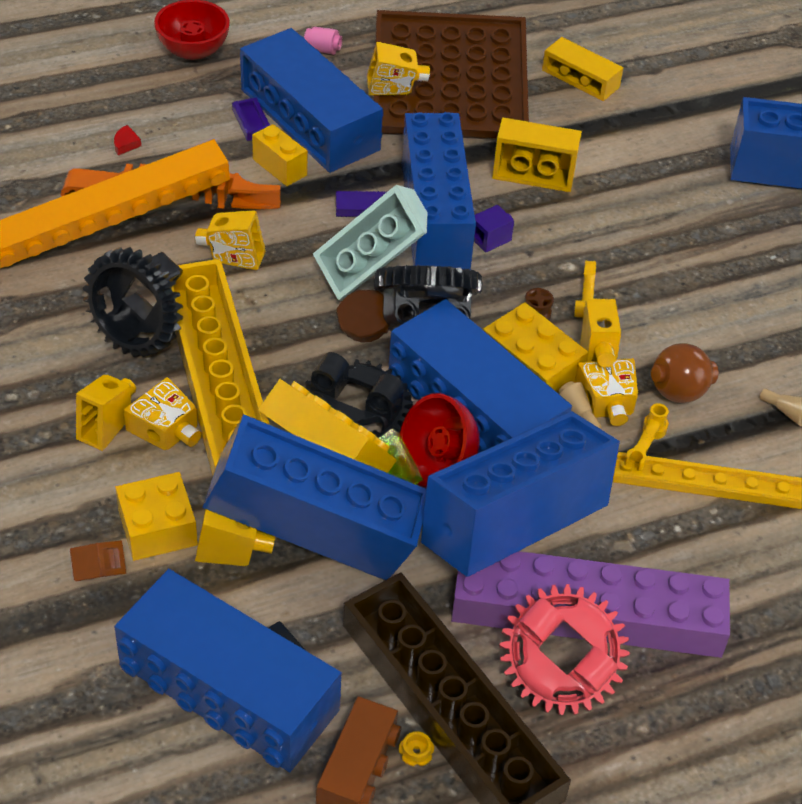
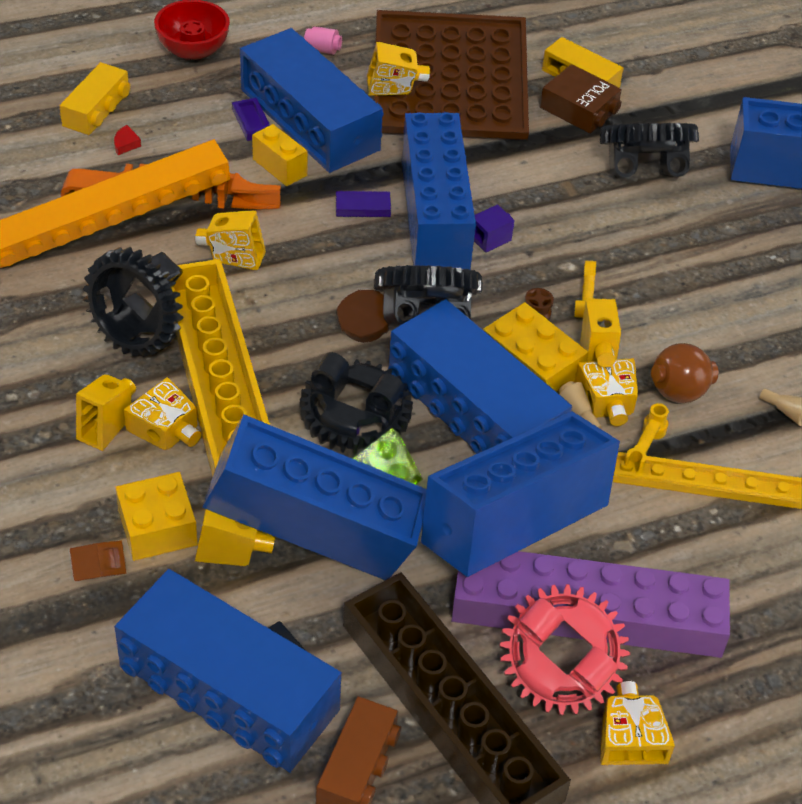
yellow brick [258,379,397,473] -> none
light aqua slope [313,185,427,301] -> none
red piece [399,393,480,487] -> none
yellow plate [399,731,434,766] -> none
yellow brick [492,117,582,192] -> none
none -> yellow brick [59,62,130,135]
none -> reddish brown brick [540,64,622,133]
none -> black piece [600,123,699,178]
none -> yellow torso [600,681,675,765]

